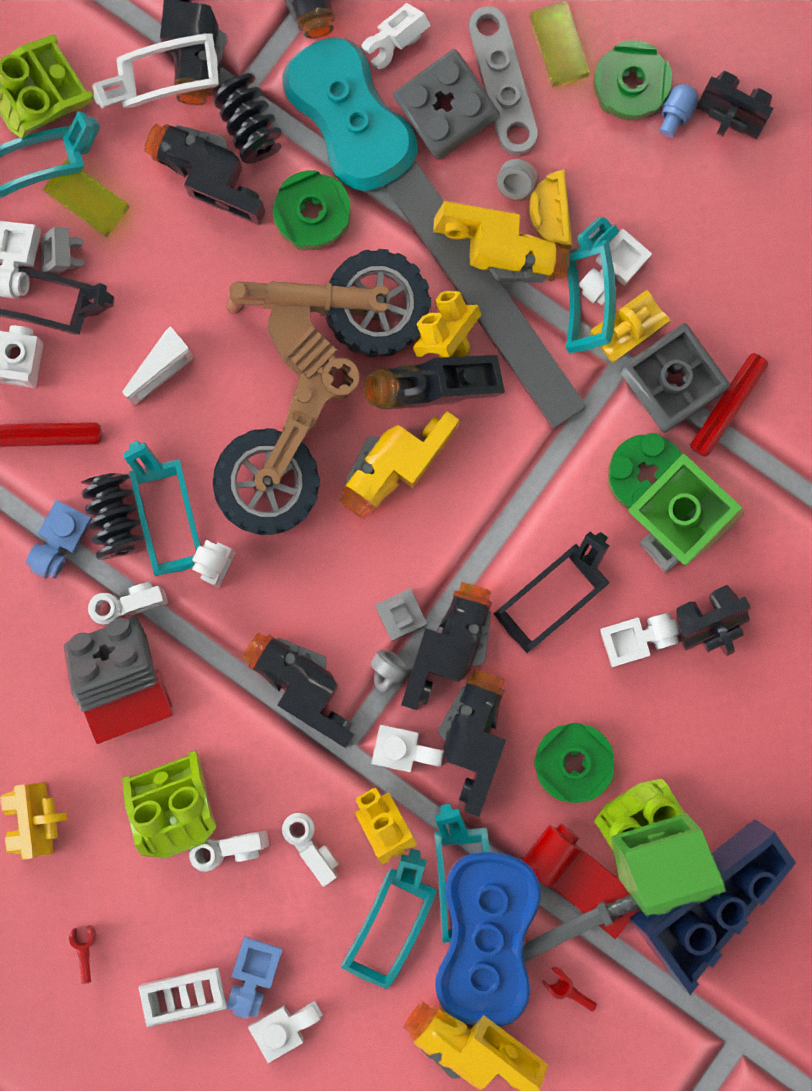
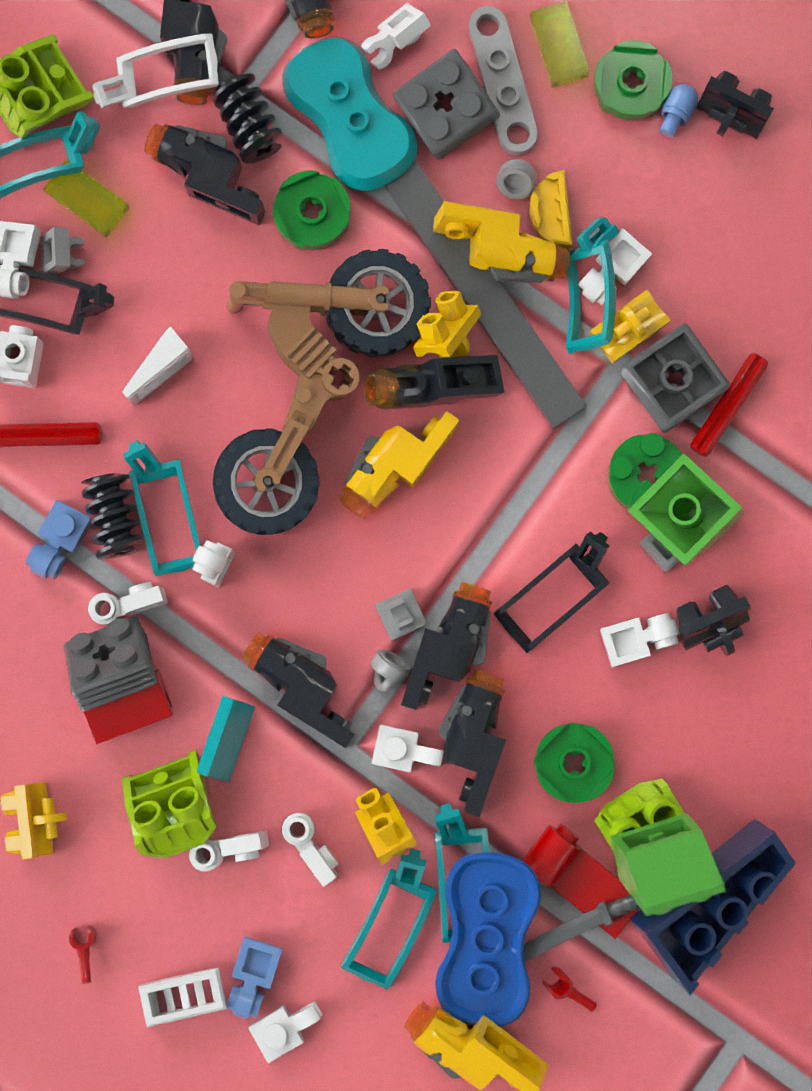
none -> teal tile [196,696,255,782]

